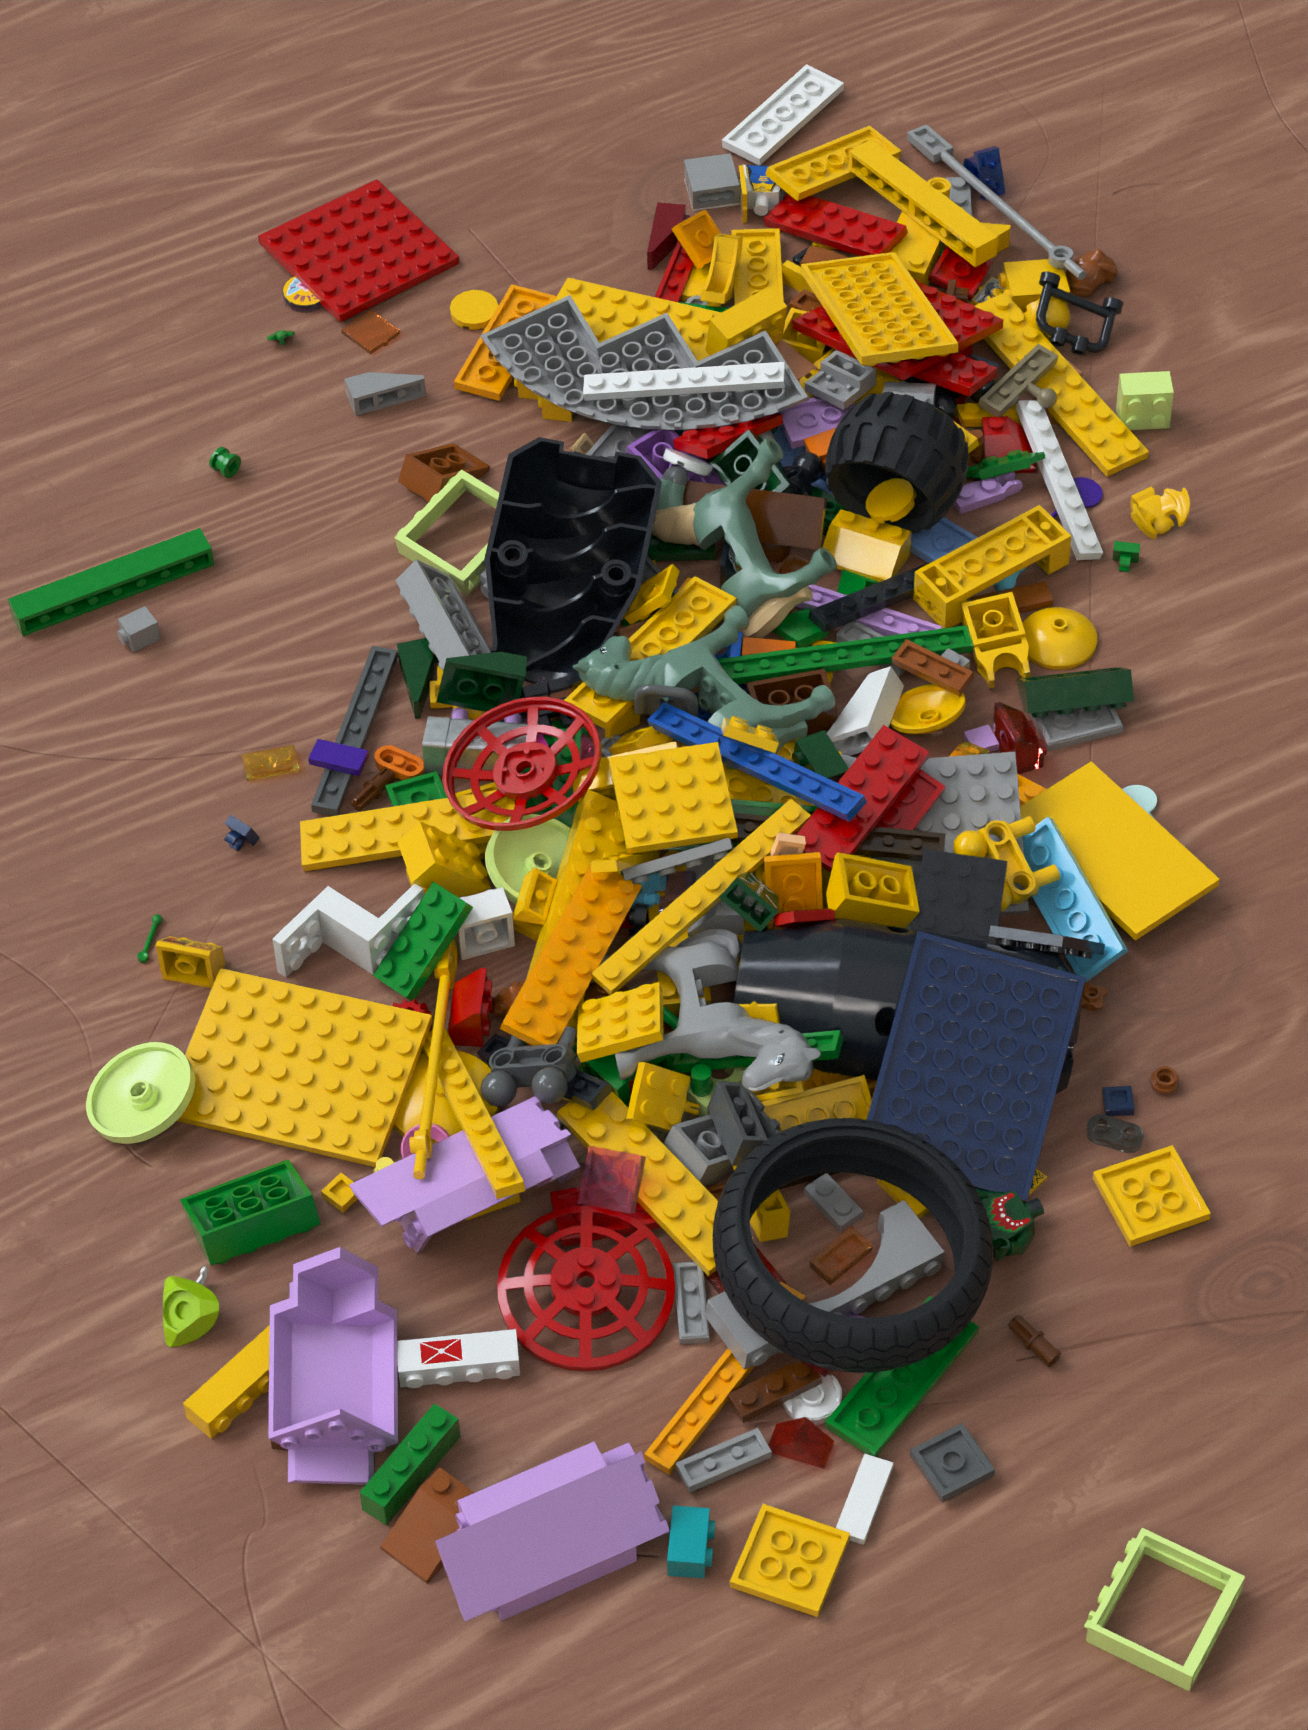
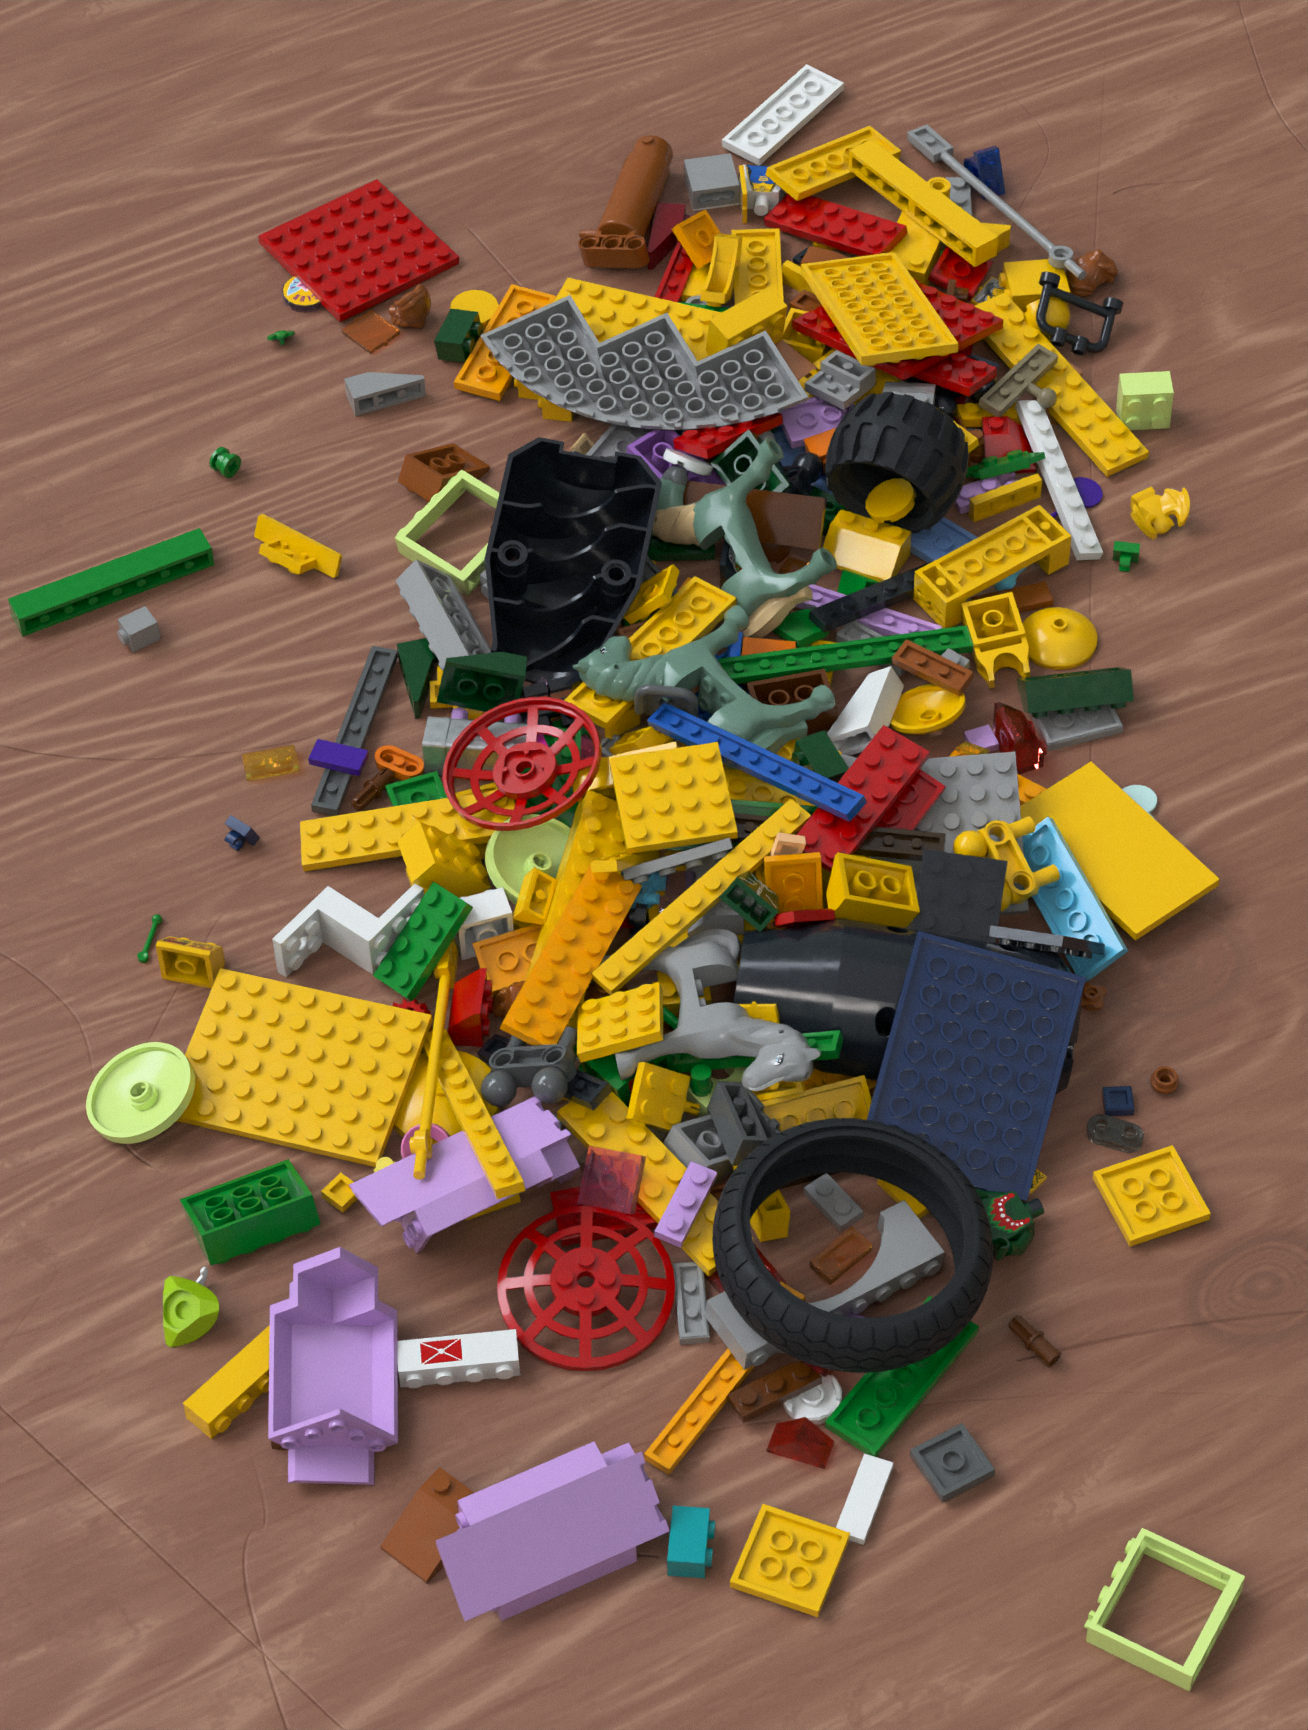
green brick [359,1403,461,1526] -> none
white plate [583,362,786,401] -> none
light grey plate [675,1428,772,1493] -> none
yellow plate [721,716,779,753] -> none
none -> yellow bracket [254,514,342,578]
none -> dark orange hair [389,284,431,329]
none -> dark green brick [434,309,483,363]
none -> light orange plate [472,924,542,996]
none -> dark orange piece [578,135,673,268]
none -> lavender plate [654,1161,718,1248]
none -> yellow plate [969,474,1042,523]

